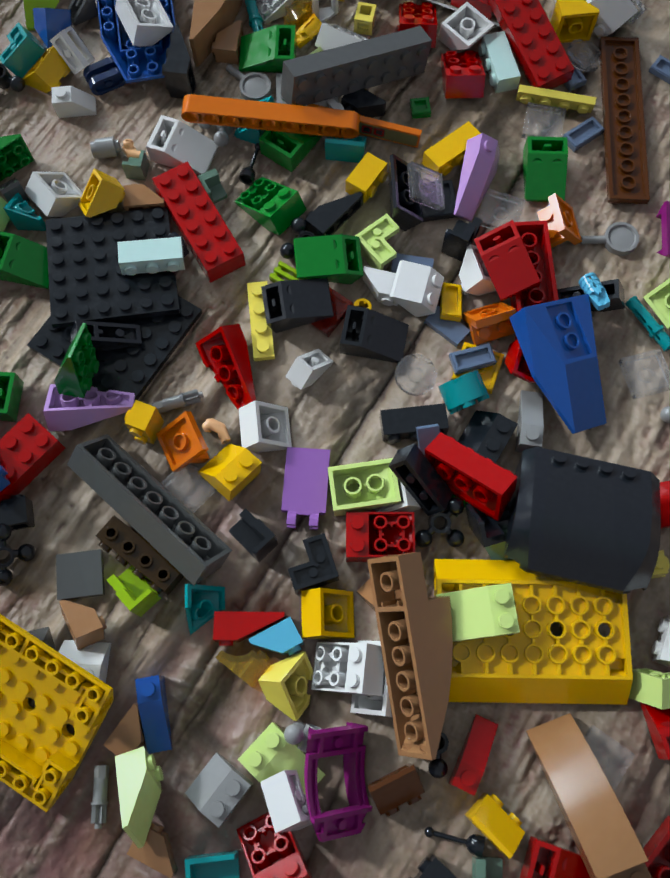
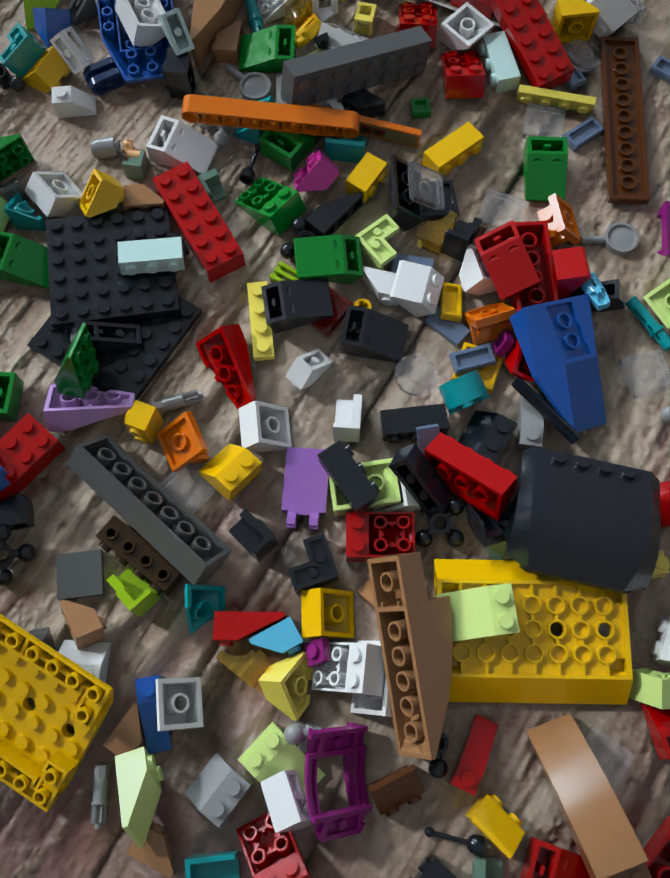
light nougat arm [202,418,231,445] -> none
lavender wedge [454,133,500,221] -> none
none -> white slope [155,677,204,731]
none -> light aqua slope [158,8,195,56]
none -> dark pink slope [294,149,340,192]
none -> magenta plate [305,637,331,668]
none -> black hinge [314,32,330,51]
none -> black brick [317,440,380,516]
none -> white panel [333,394,362,443]
none -> clear yellow arch [416,211,458,256]
none -> magenta plate [493,328,514,358]
none -> black axle [512,377,581,444]
none -> red slope [552,246,591,300]

